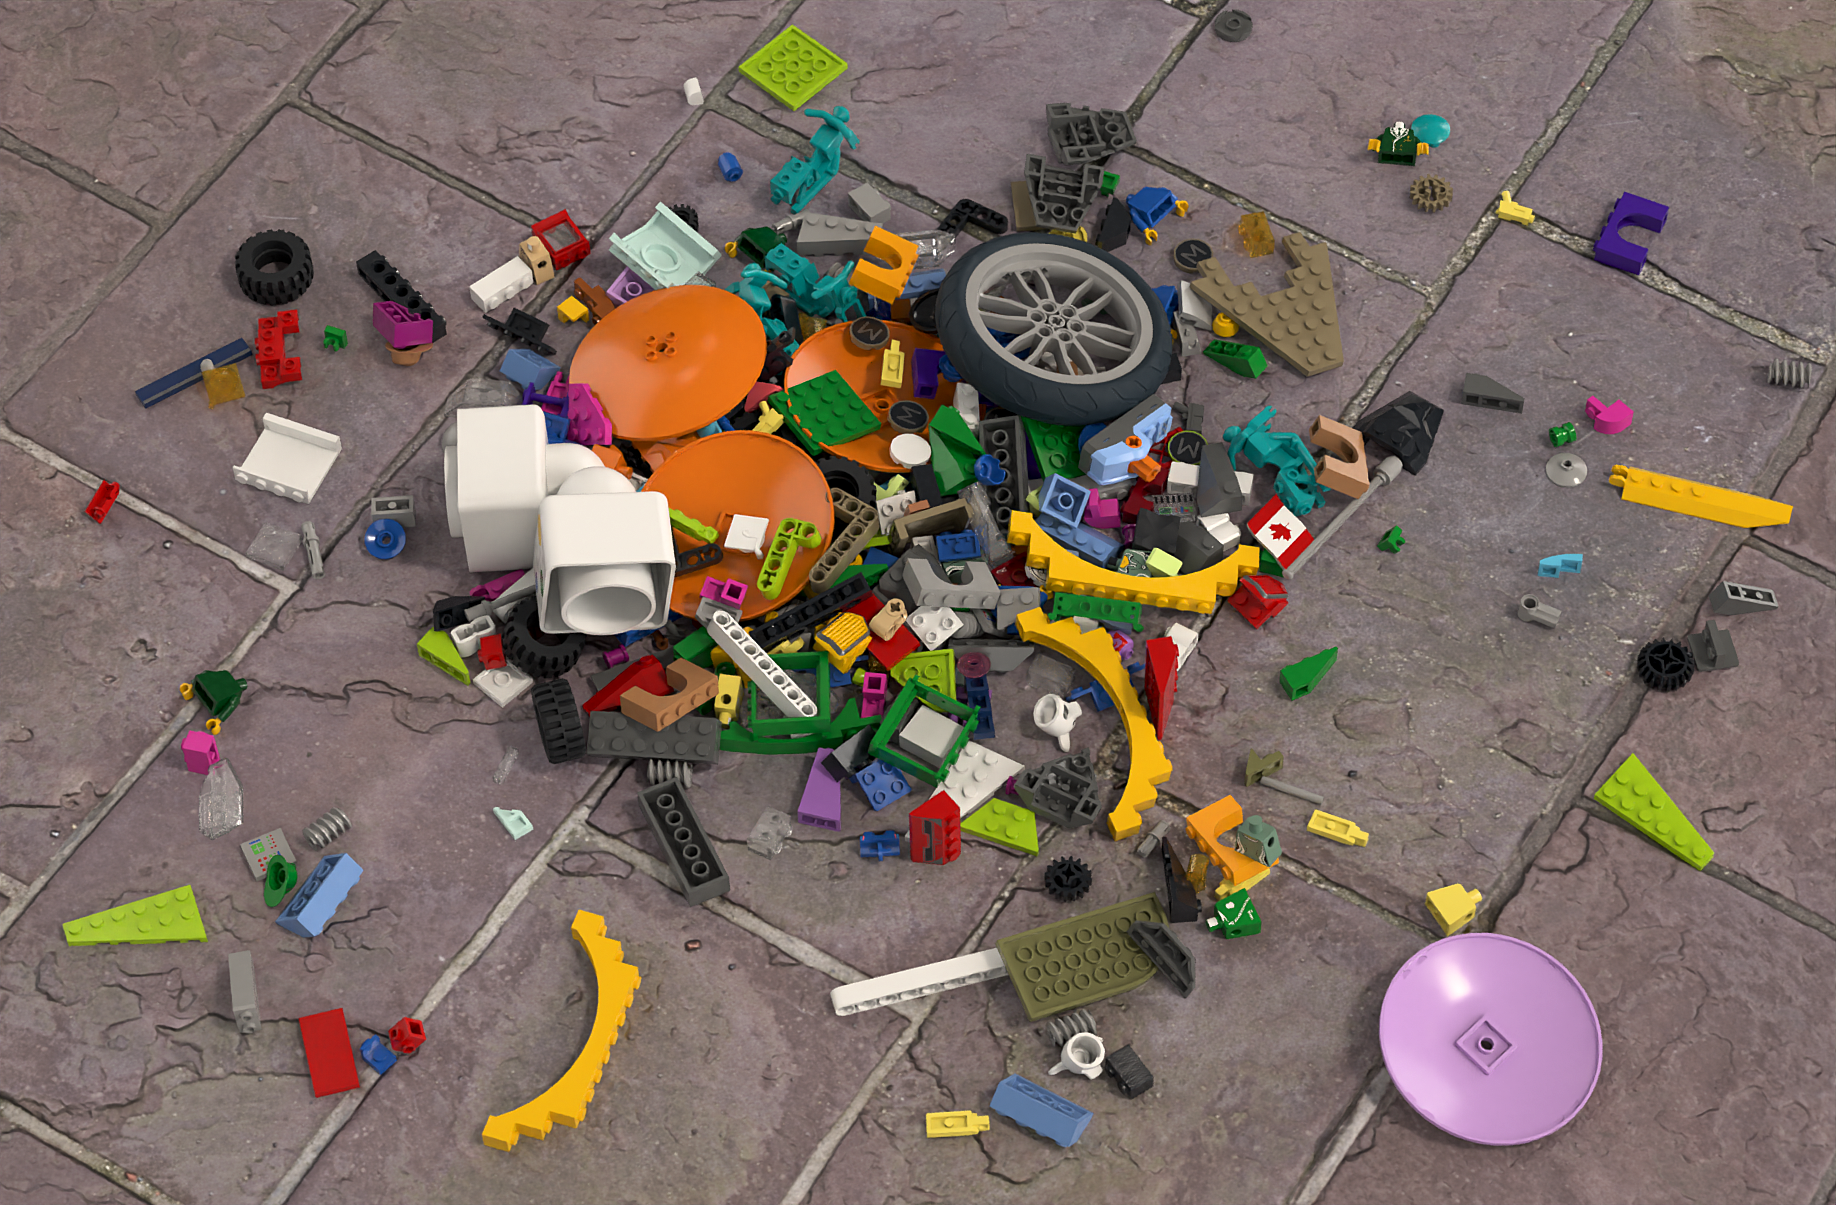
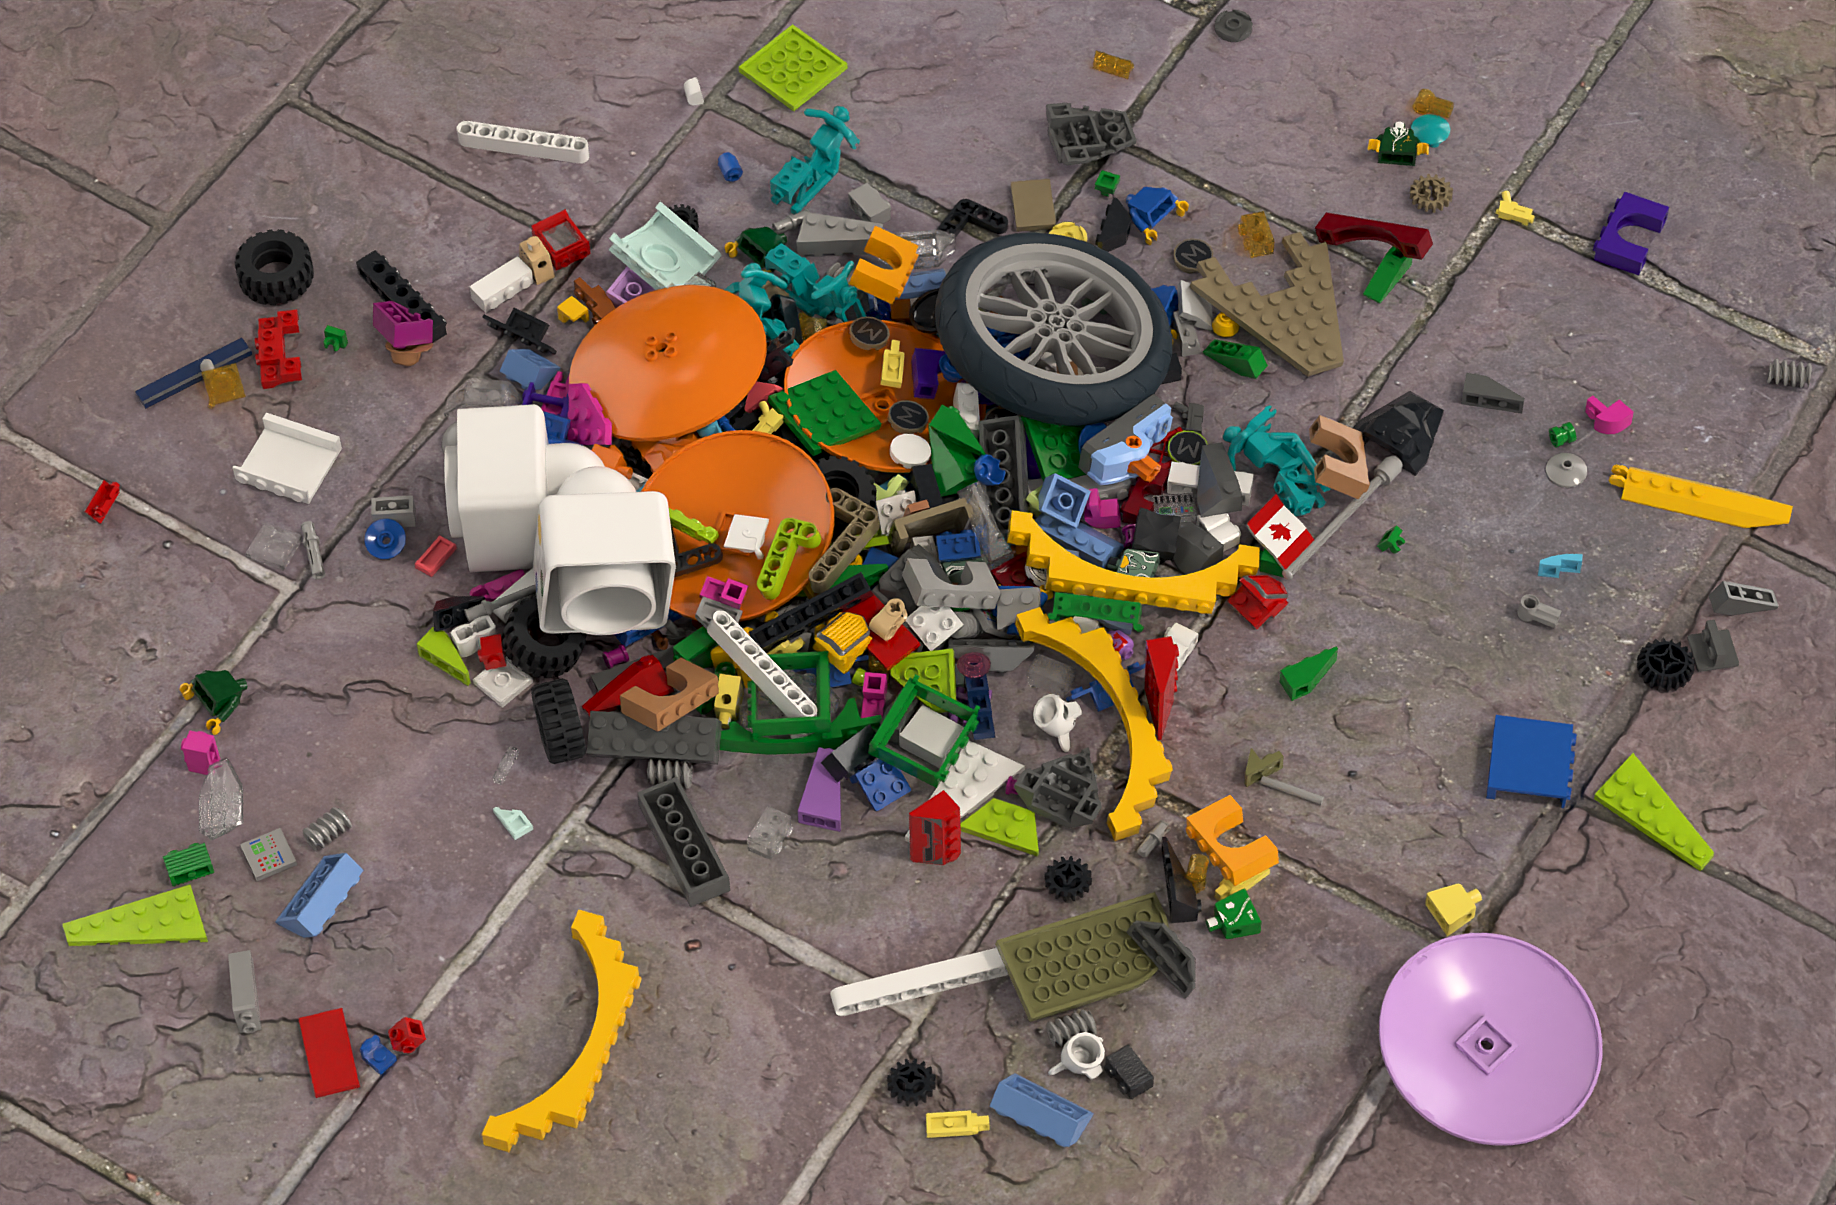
green piece [264,854,298,907] -> none
blue hips [860,830,900,861] -> none
dark grey wedge [1024,154,1104,234] -> none
yellowish green slope [1145,548,1182,578] -> none
sand green torso [1235,815,1282,867] -> none
light yellow hinge [1307,810,1369,847] -> none
none -> green brick [163,842,214,887]
none -> coral tile [415,535,457,577]
none -> white beam [457,121,589,163]
none -> black gear [887,1058,936,1106]
none -> clear yellow hinge [1092,50,1134,79]
none -> dark red arch [1315,212,1433,260]
none -> green slope [1363,246,1412,304]
none -> clear yellow piece [1412,89,1454,118]
none -> blue panel [1486,715,1577,808]

